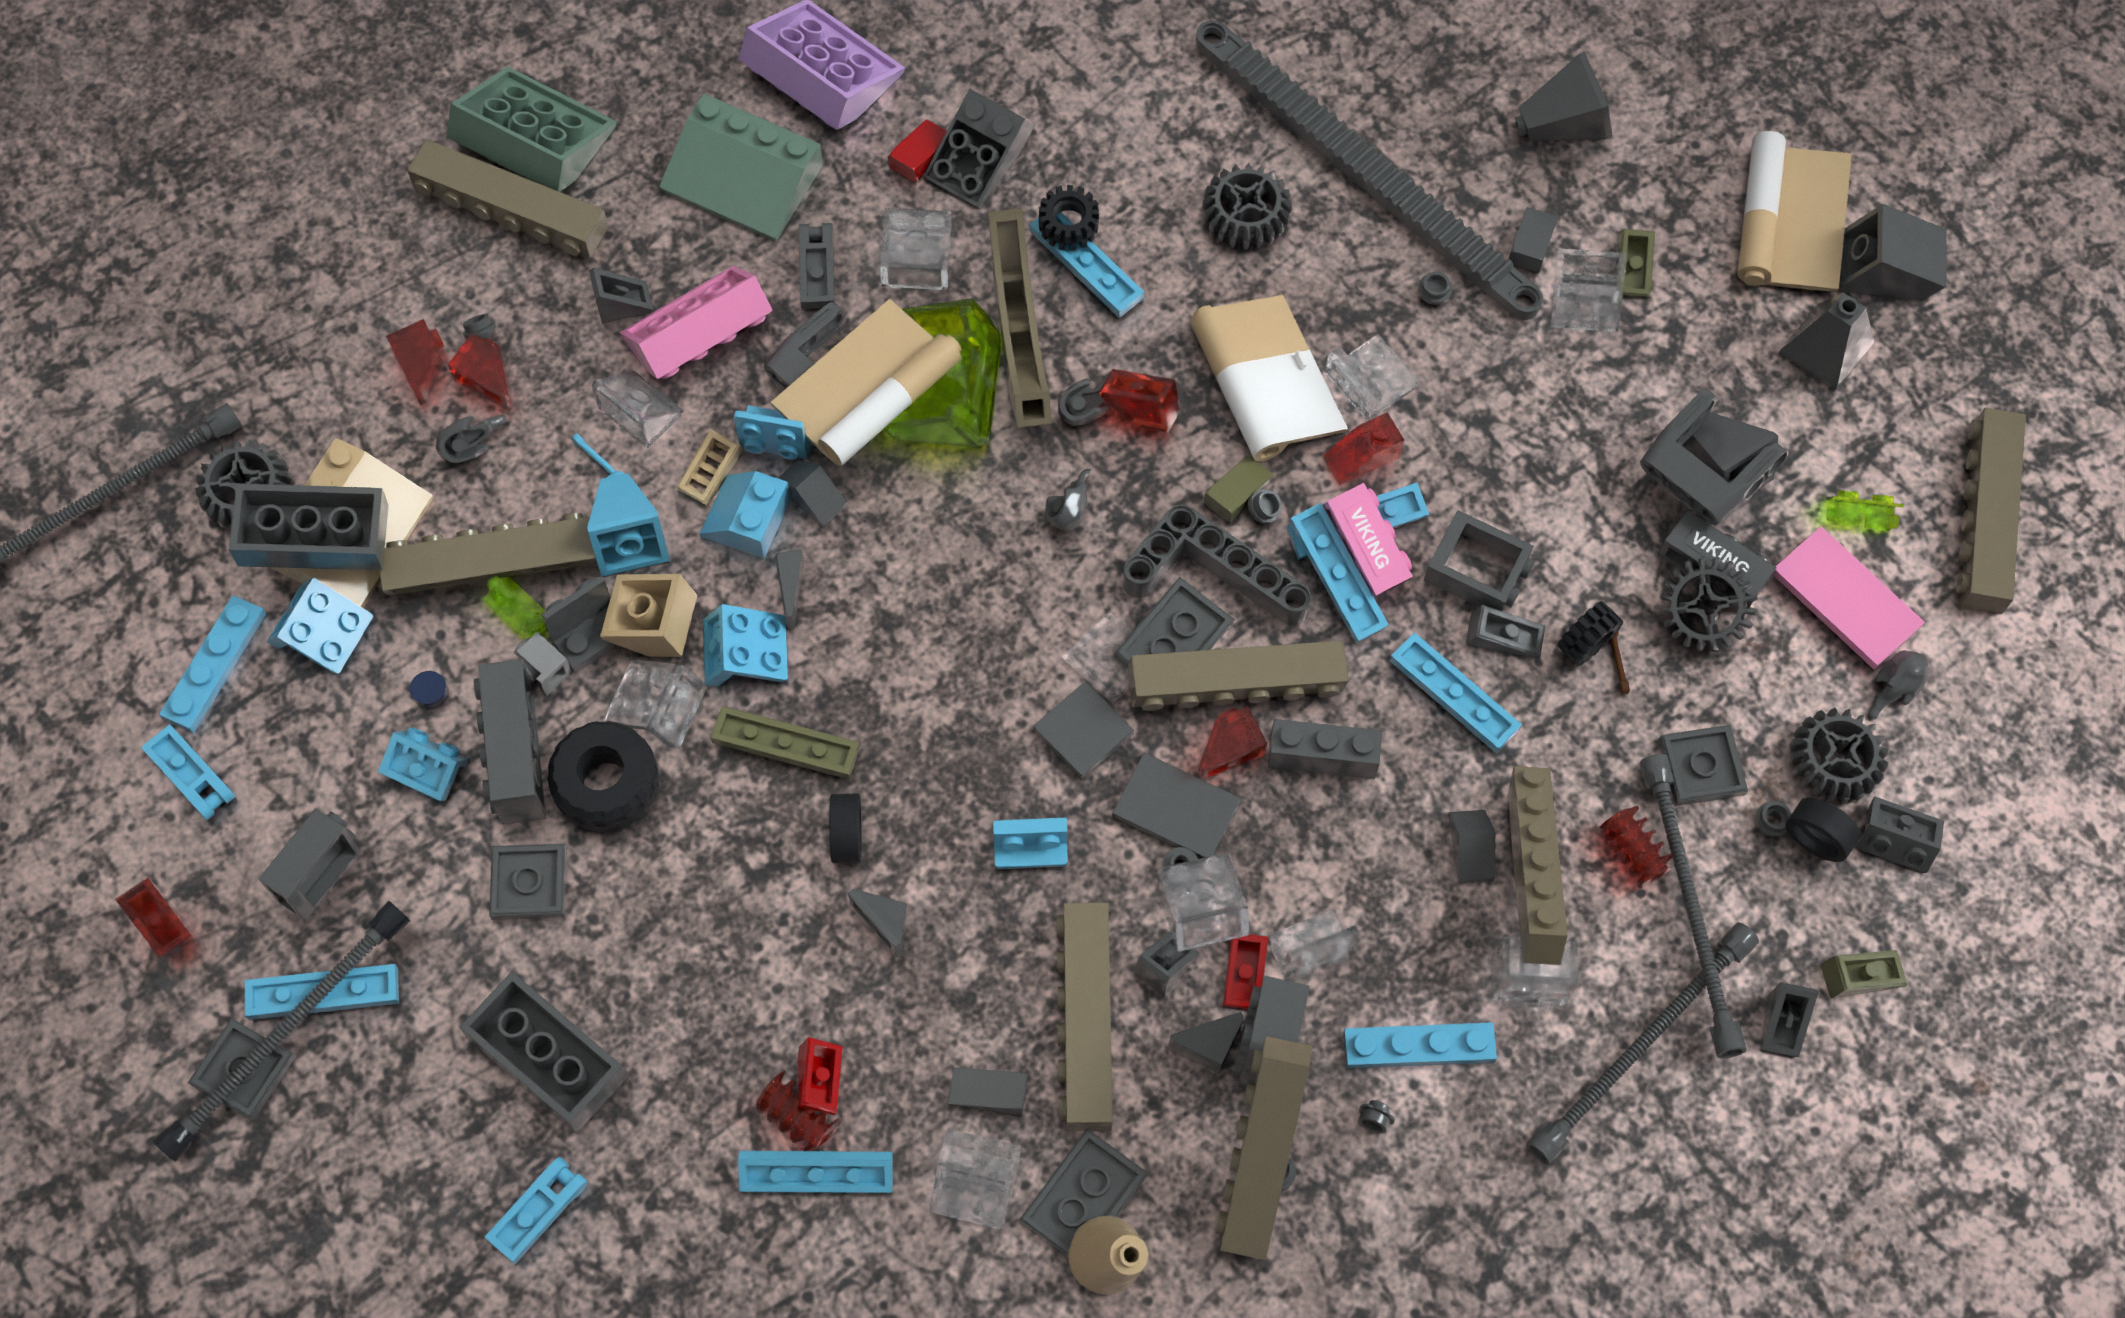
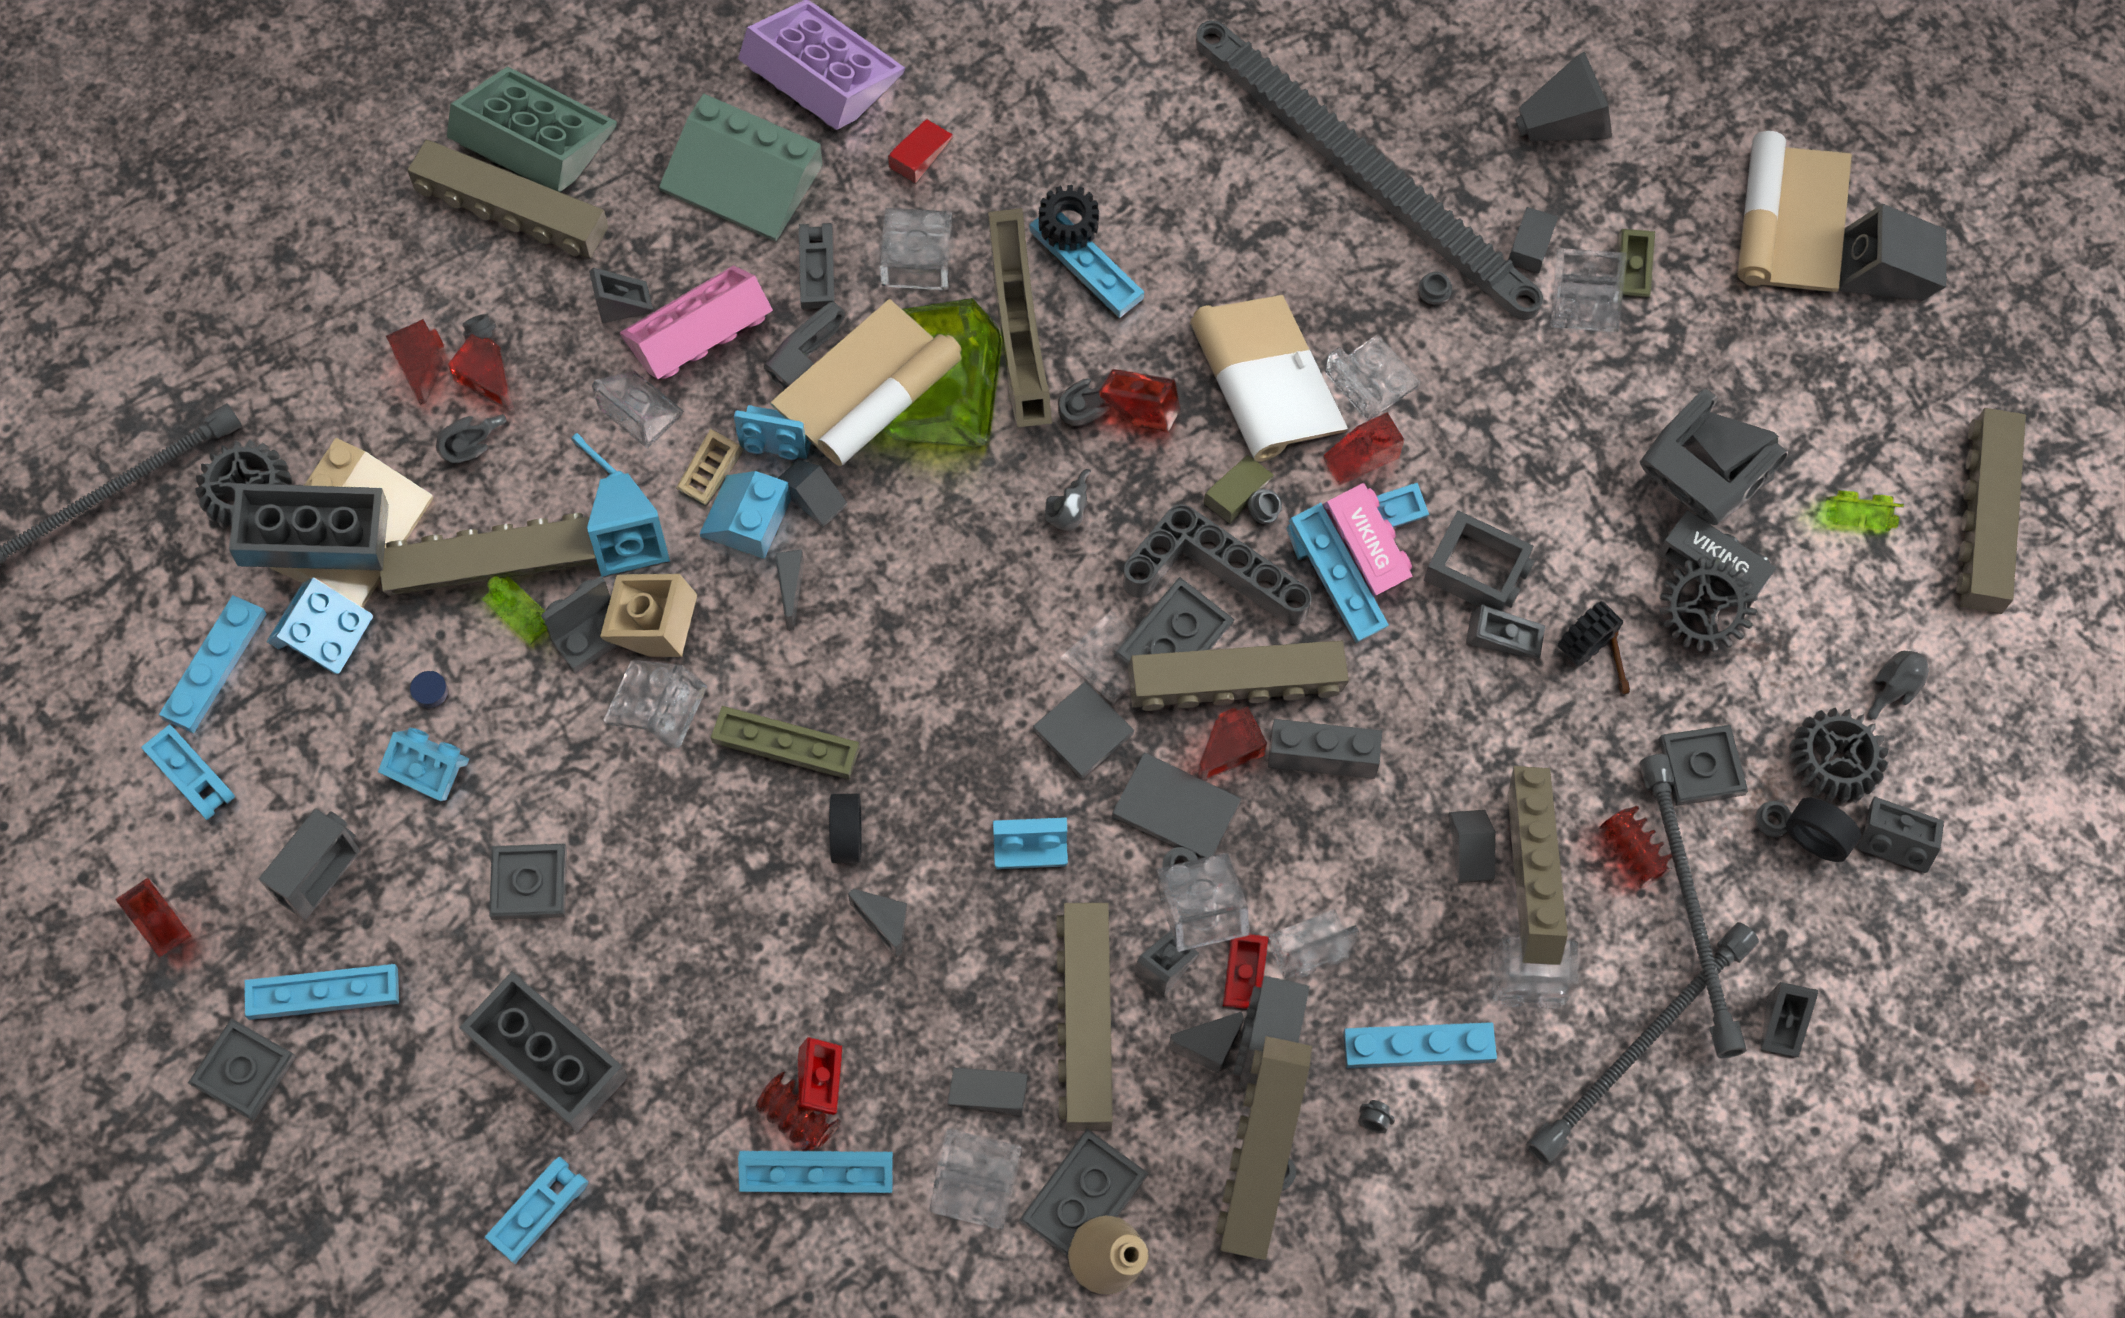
dark grey hose [153,901,411,1162] -> none
dark grey brick [473,659,546,825] -> none
light grey brick [514,632,572,696] -> none
black tyre [547,721,659,832] -> none
medium azure bracket [703,604,788,687] -> none
dark grey slope [923,88,1035,208] -> none
dark grey gear [1202,163,1292,251] -> none
medium azure plate [1389,632,1522,754] -> none
bright pink tile [1773,527,1925,670] -> none
dark grey slope [1779,292,1874,391] -> none
olive slope [1821,950,1907,998] -> none

